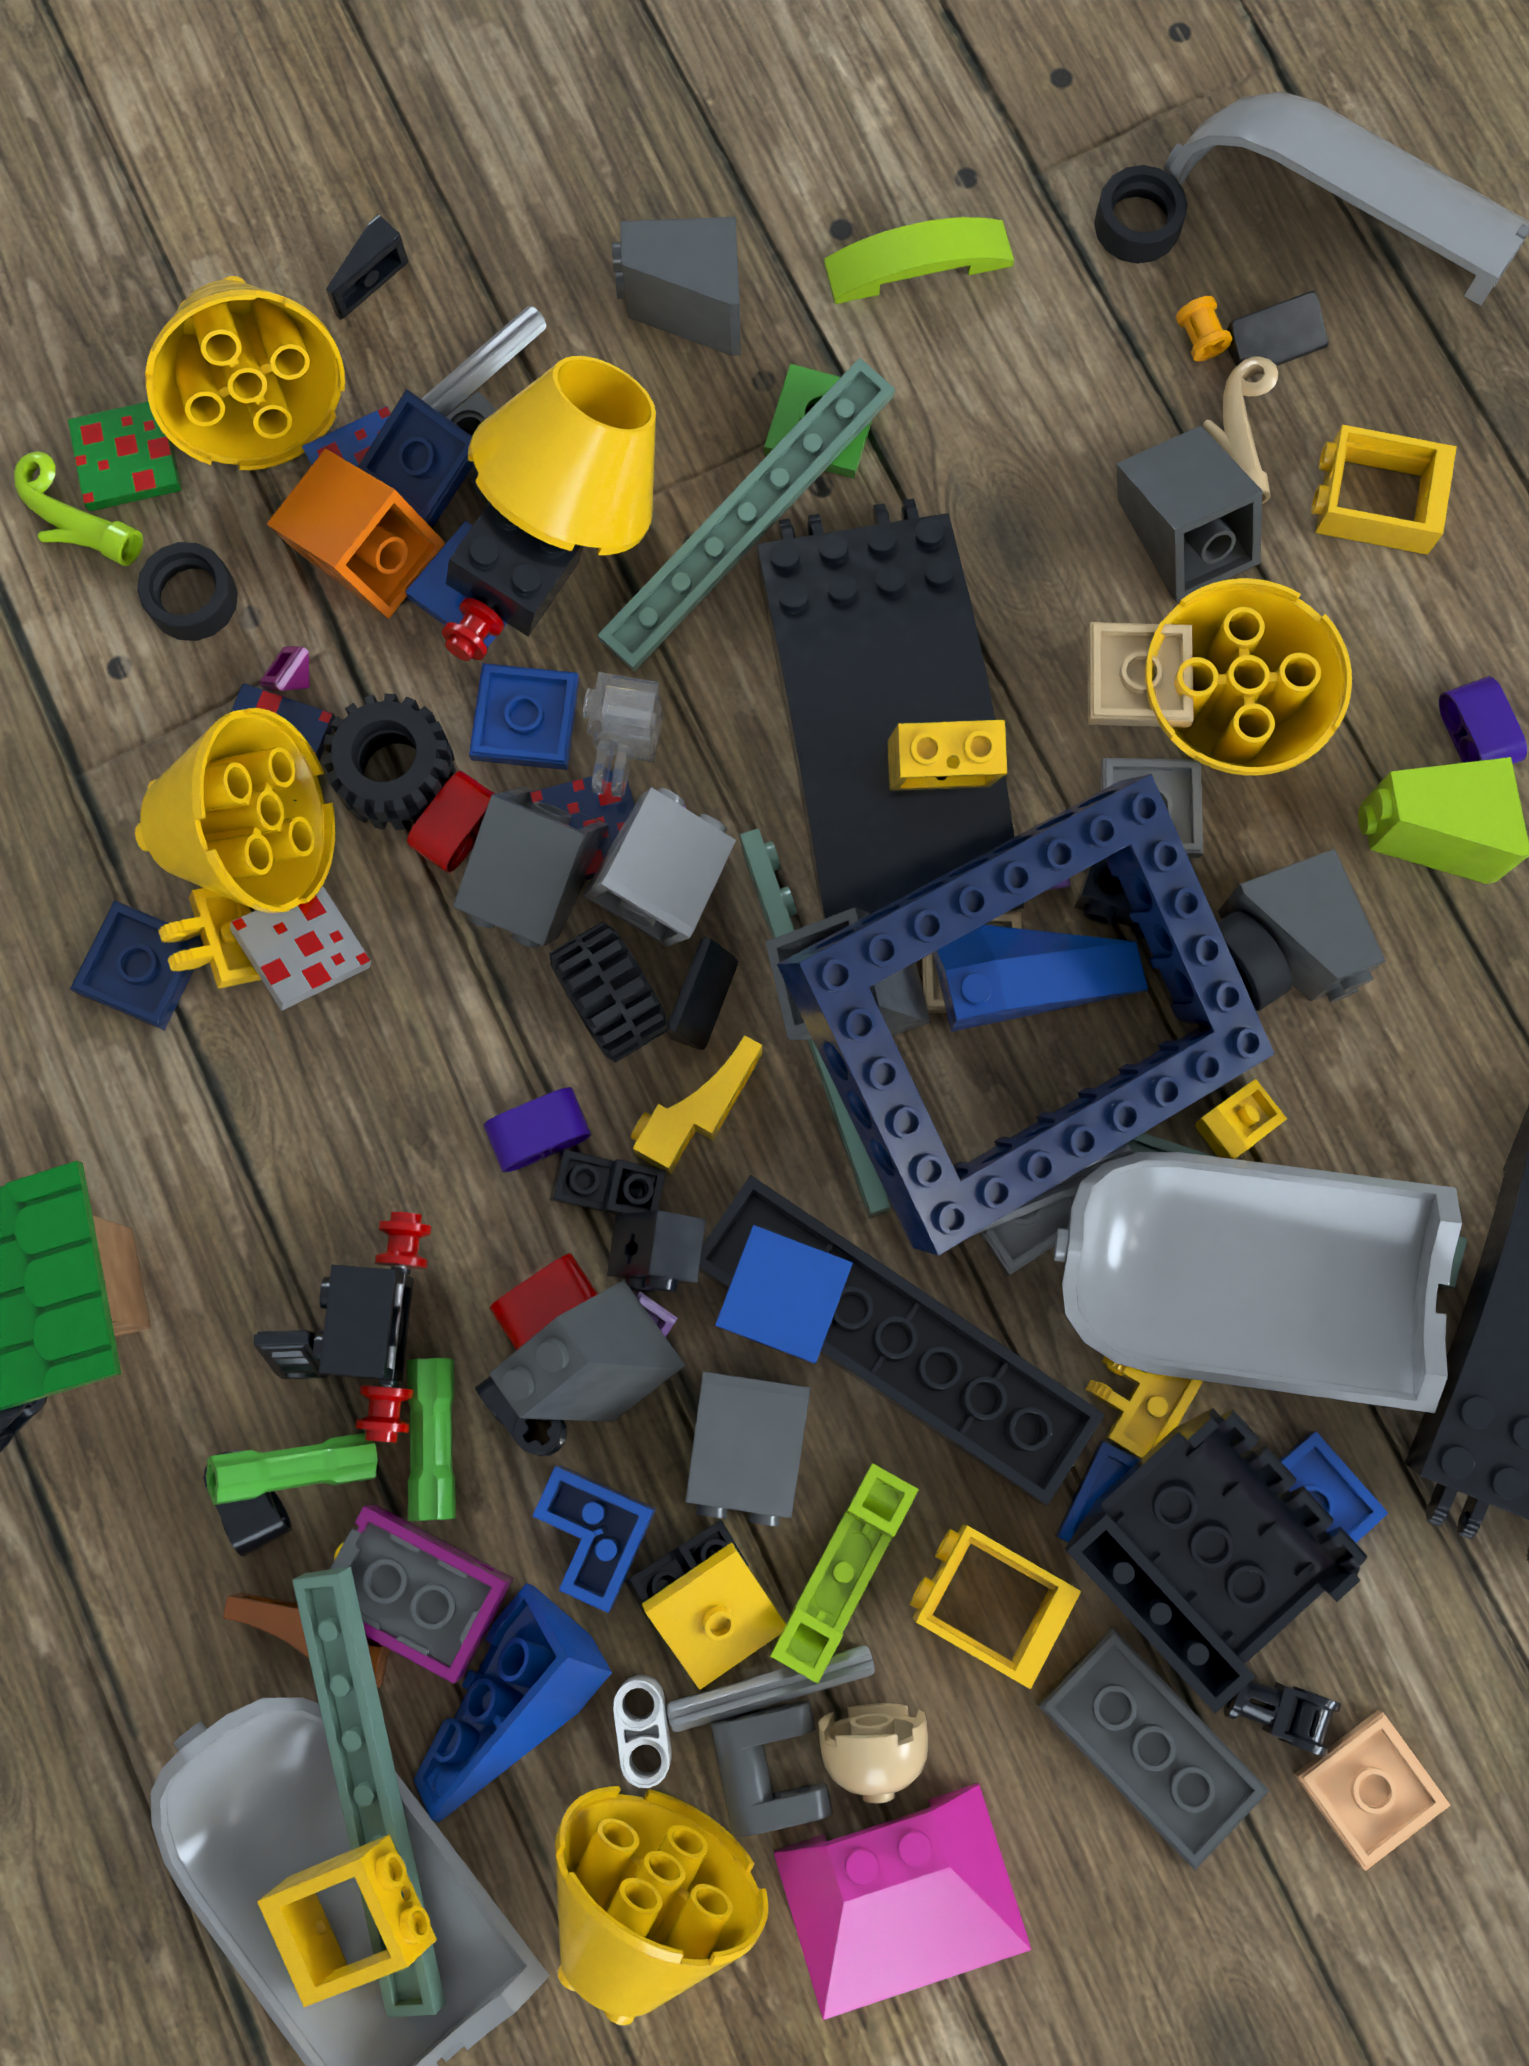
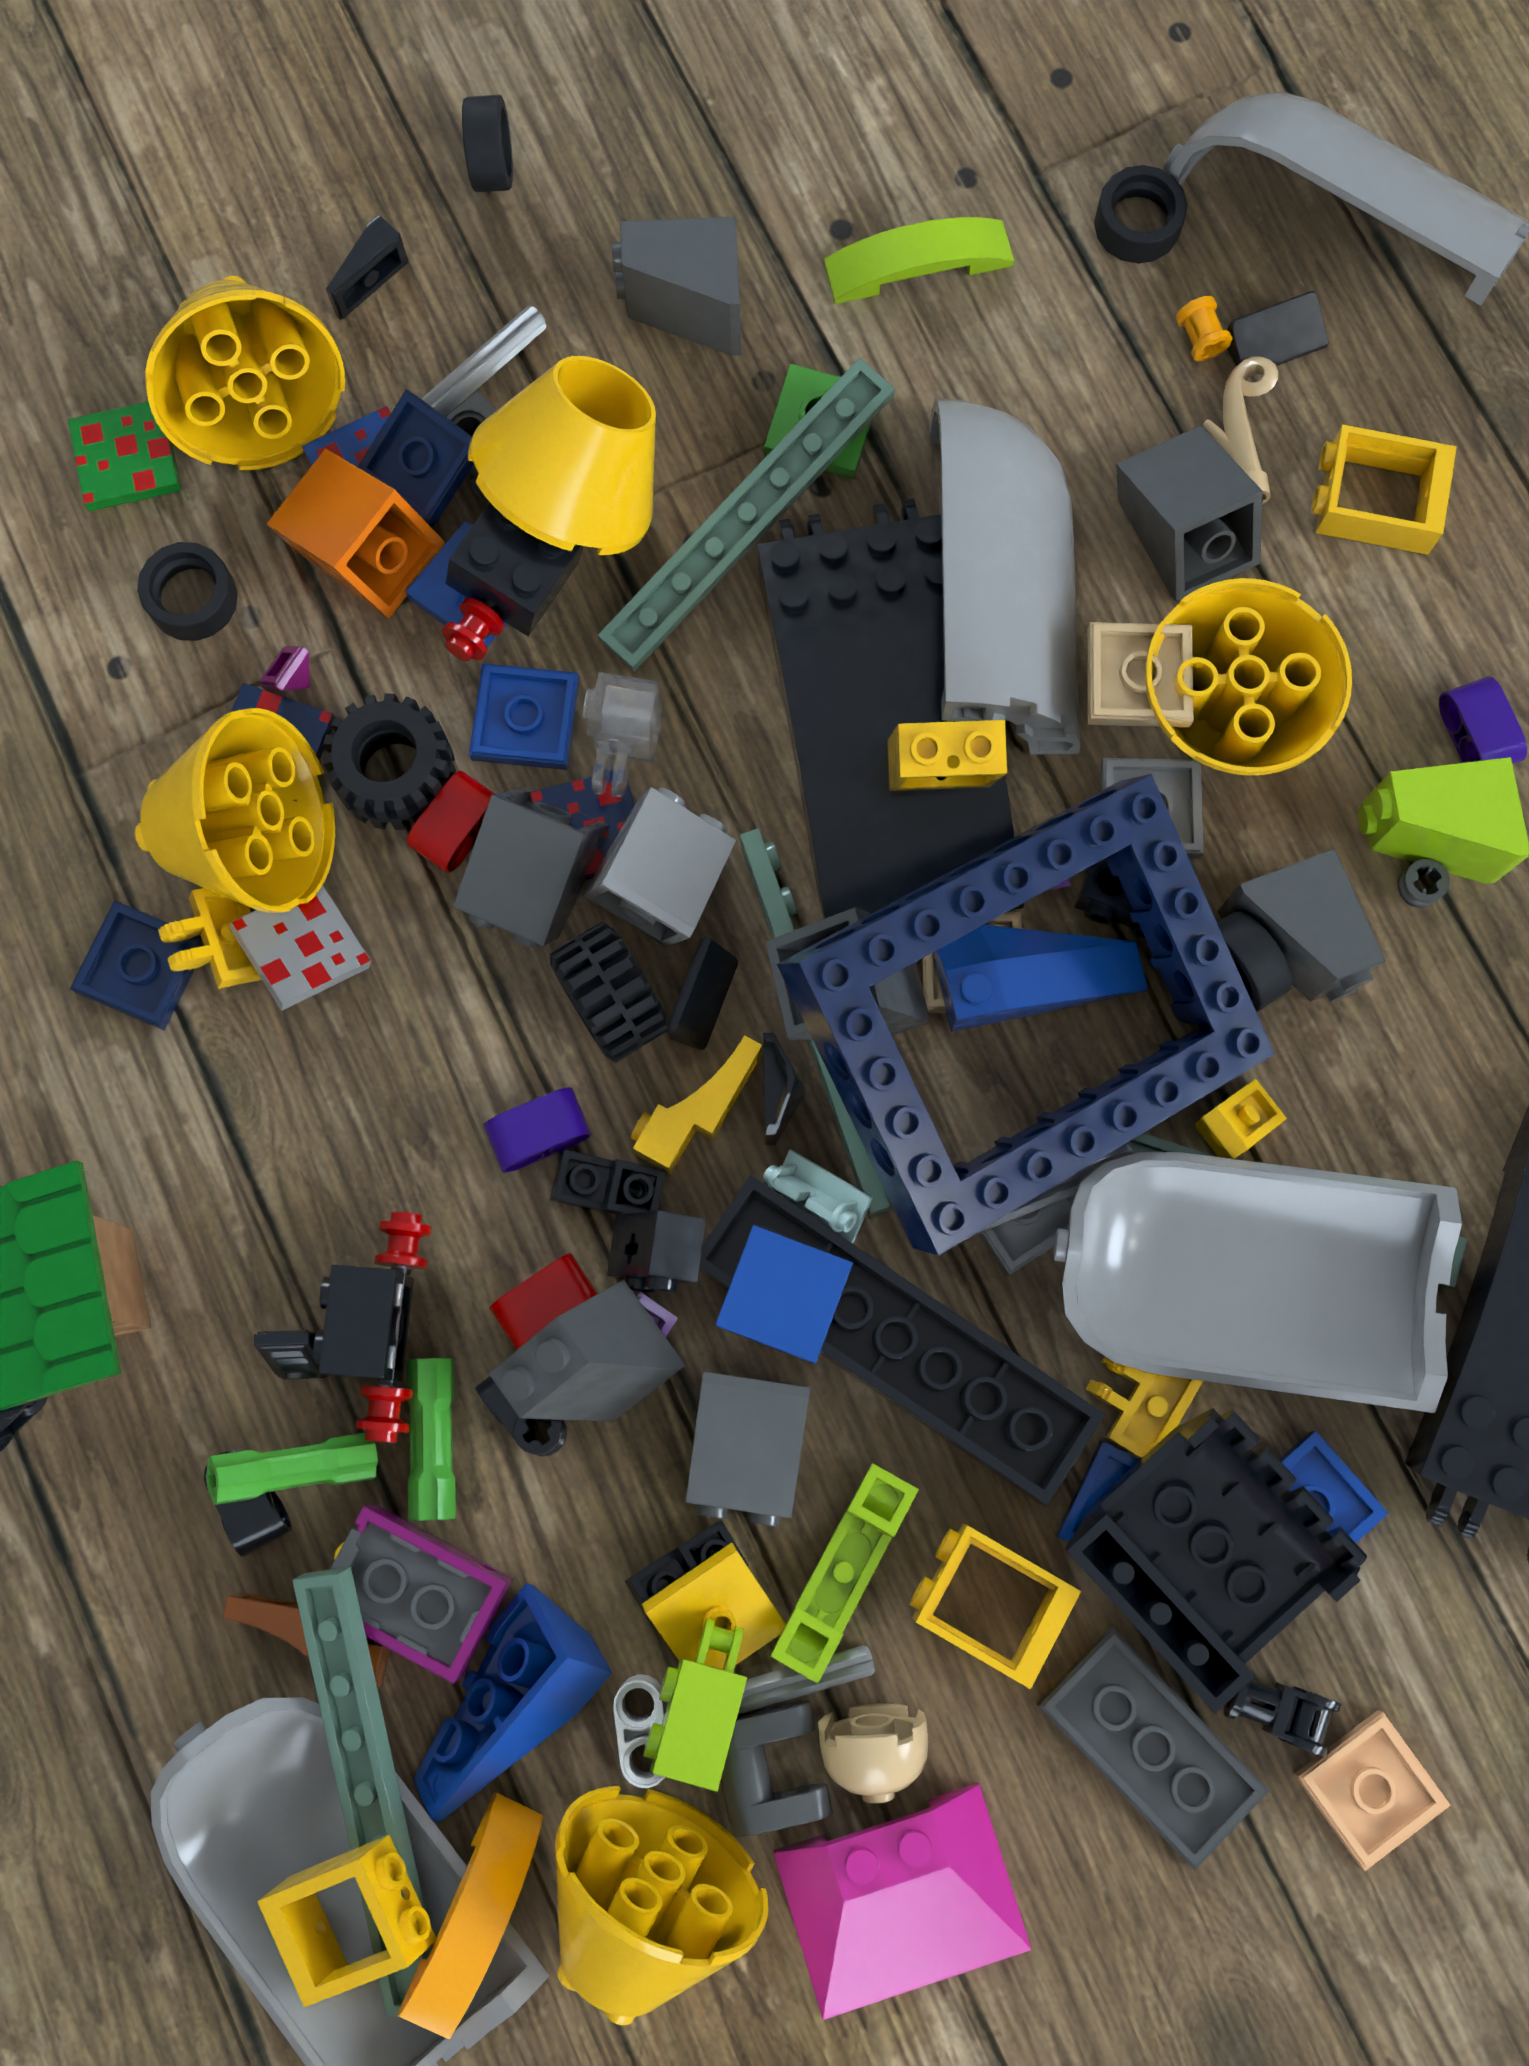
lime plant [14,451,143,566] -> none
blue brick [532,1465,657,1613] -> none
none -> light orange slope [397,1792,544,2039]
none -> black tyre [462,95,513,192]
none -> lime brick [643,1618,747,1792]
none -> black slope [763,1032,805,1145]
none -> light aqua hinge [763,1149,873,1244]
none -> light grey panel [929,398,1080,754]
none -> dark grey bush [1398,859,1450,908]

